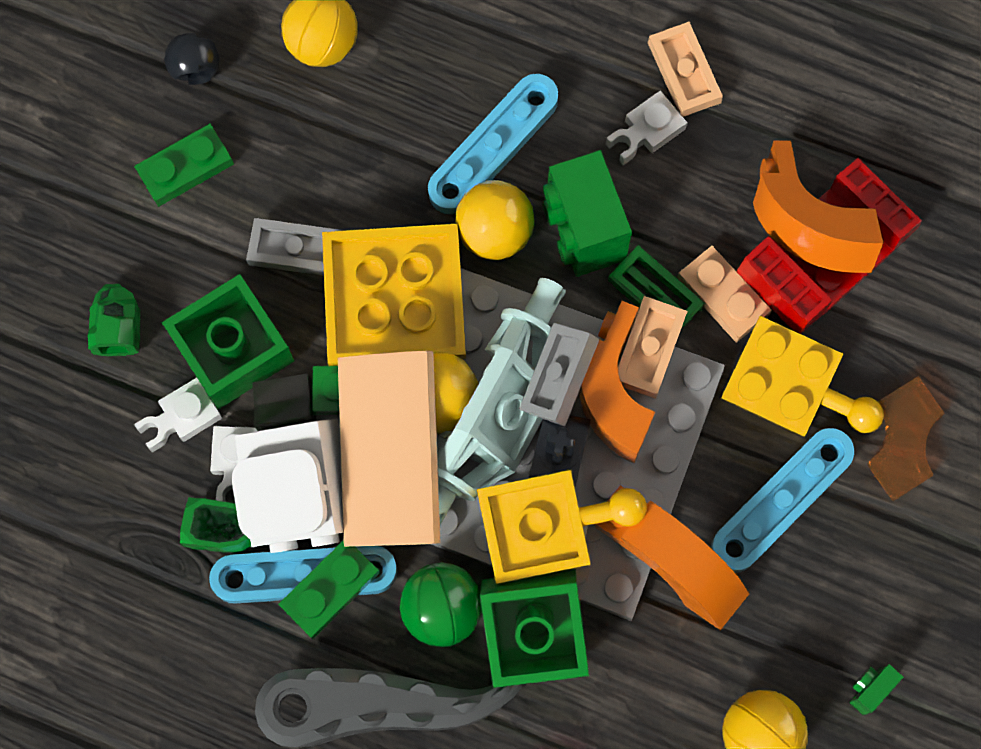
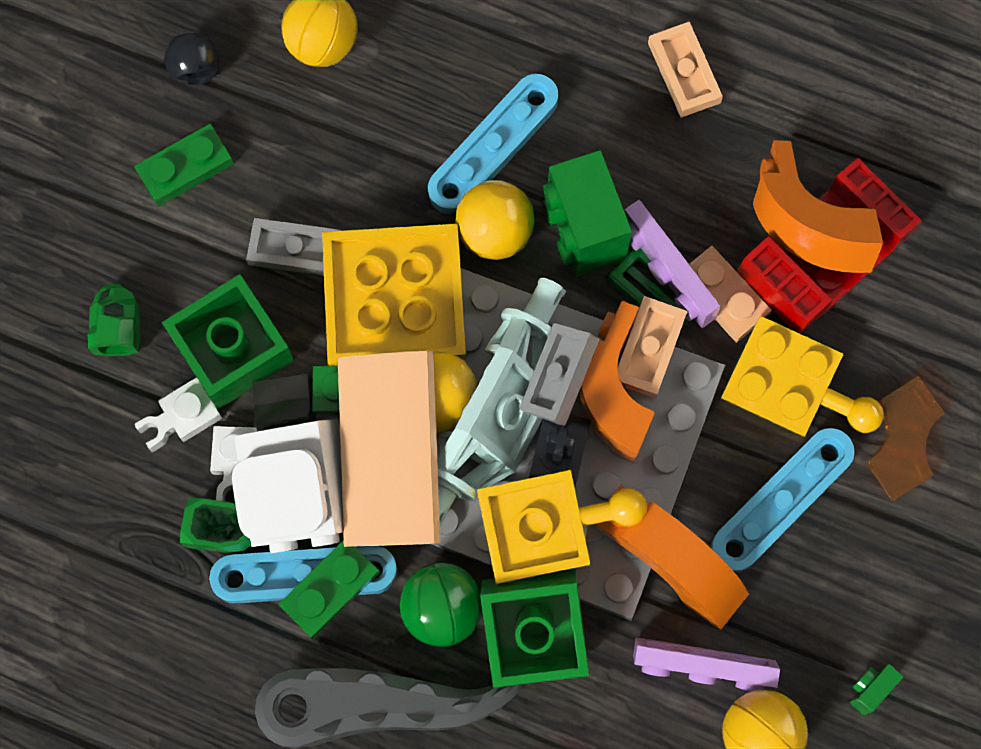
white plate [606,91,687,165] -> none
none -> lavender plate [624,200,721,328]
none -> lavender plate [633,637,780,692]

